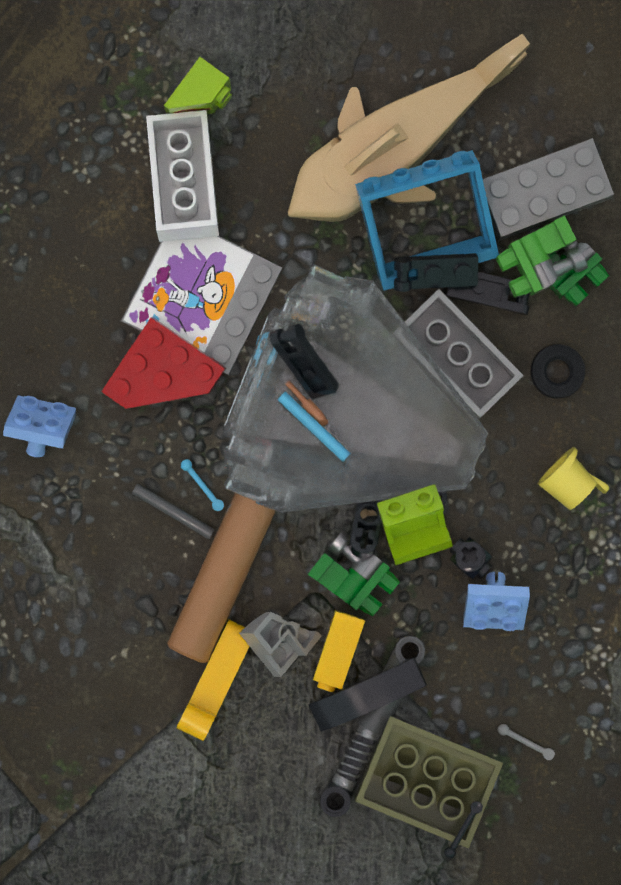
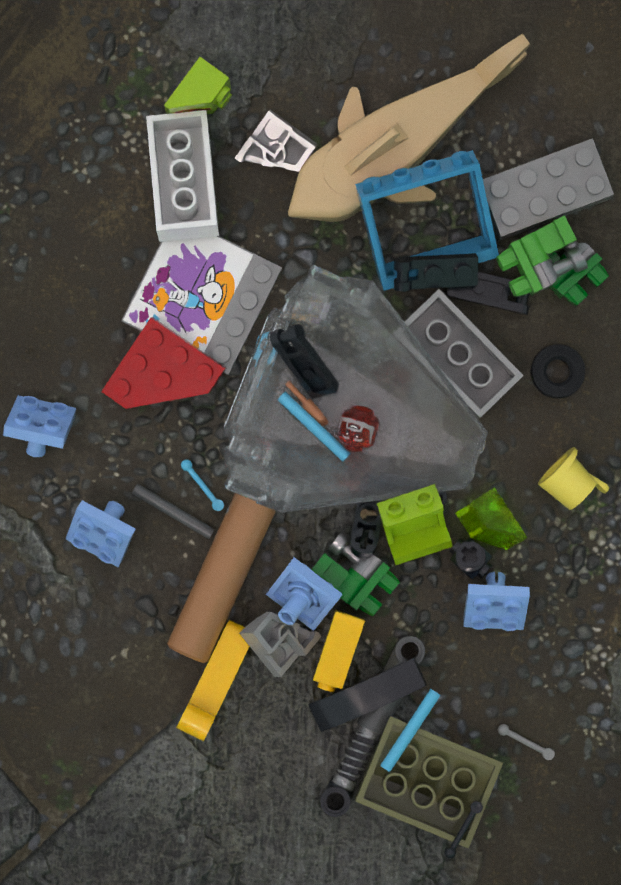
none -> light blue plate [66,500,136,567]
none -> light grey slope [235,110,319,171]
none -> light blue plate [266,557,342,631]
none -> clear red head [337,405,380,452]
none -> medium azure bar [380,689,441,772]
none -> clear neon green slope [455,487,528,550]

